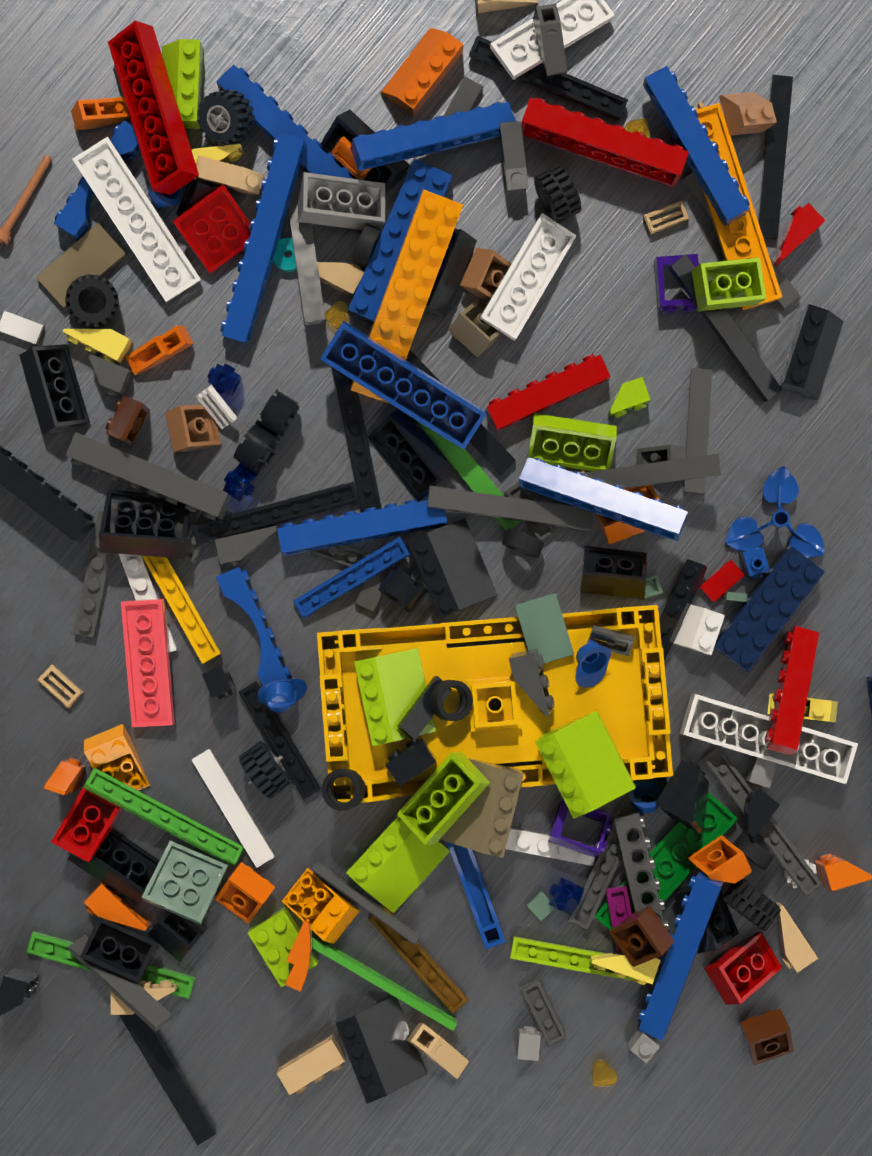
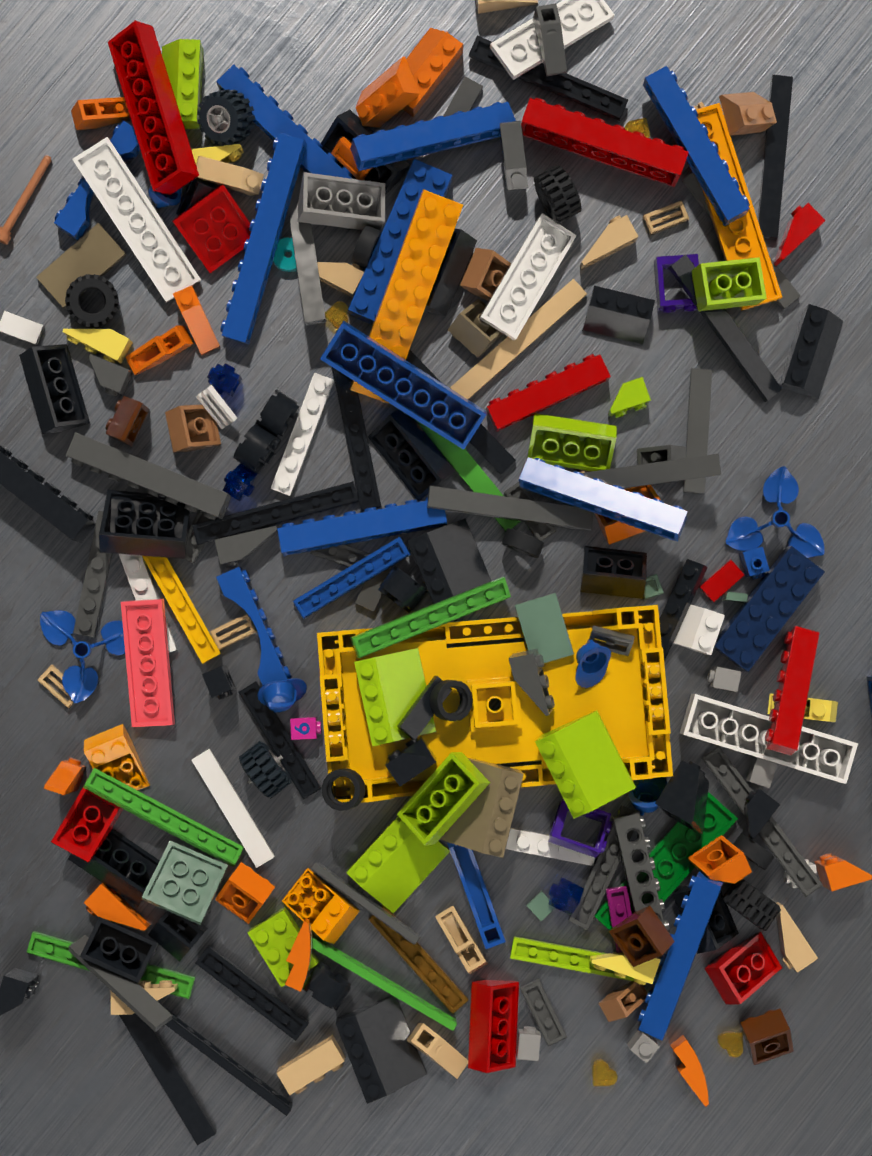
none -> blue plant [40,610,125,703]
none -> black tile [162,1005,293,1116]
none -> orange slope [173,285,220,355]
none -> black plate [195,945,309,1041]
none -> tan tile [210,614,257,650]
none -> white plate [270,373,334,497]
none -> dark pink brick [290,717,322,740]
none -> black brick [303,962,351,1011]
none -> bright green tile [350,577,511,658]
none -> orange slope [356,57,420,128]
none -> tan slope [435,906,488,975]
none -> tan tile [450,279,587,400]
none -> red slope [468,980,519,1073]
none -> tan slope [580,215,639,270]
none -> black slope [582,286,655,345]
none -> medium nougat slope [599,981,647,1022]
none -> orange slope [670,1035,709,1107]
none -> light grey brick [707,666,741,692]
none -> clear yellow tile [717,1031,743,1057]

